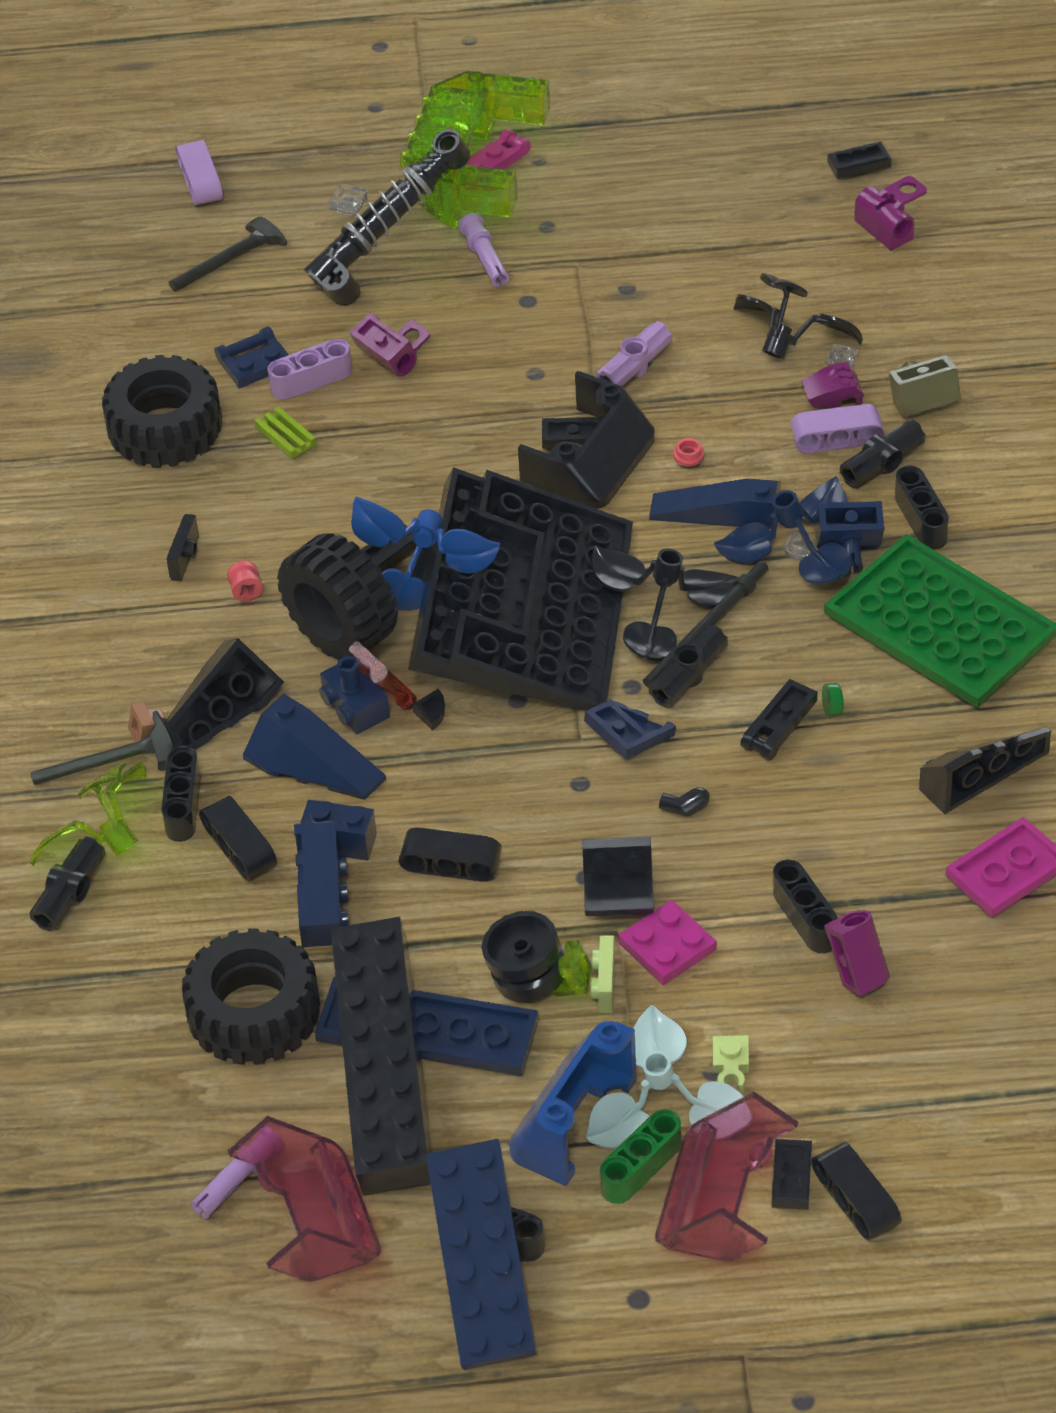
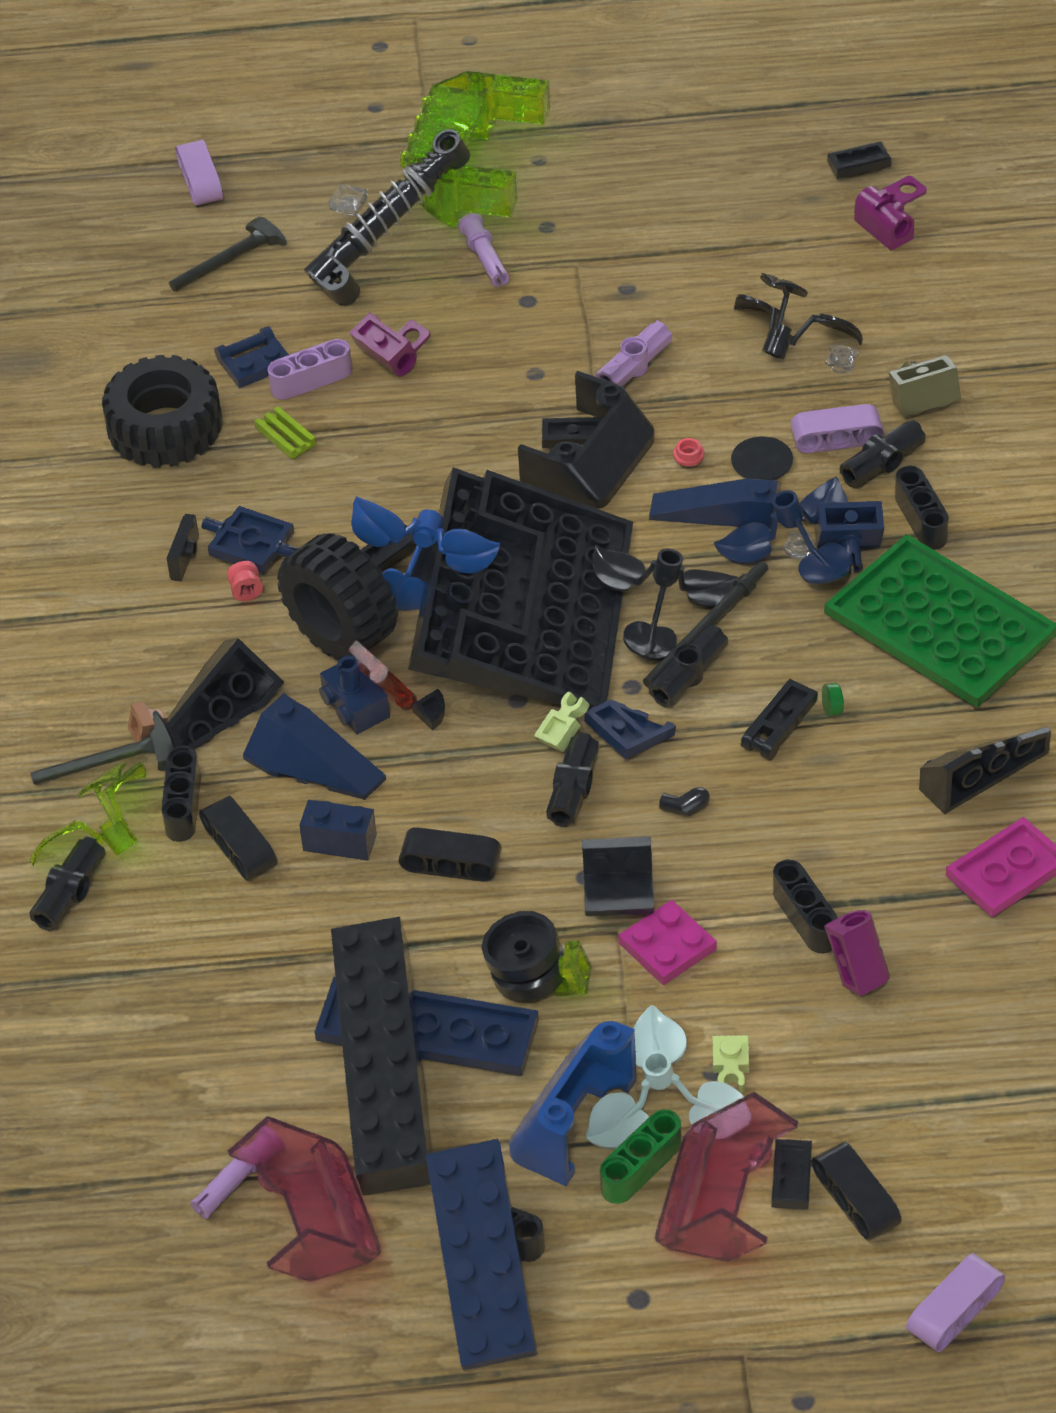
black tyre [182,928,320,1065] -> none
dark blue wedge [294,821,349,948] -> none
dark pink plate [454,128,531,189] -> none
yellowish green plate [591,936,615,1013] -> none
magenta hand [802,362,864,408] -> none
none -> dark blue plate [201,506,299,574]
none -> yellowish green plate [534,692,589,752]
none -> black piece [546,733,599,827]
none -> black piece [731,436,793,480]
none -> lavender beam [906,1253,1005,1352]

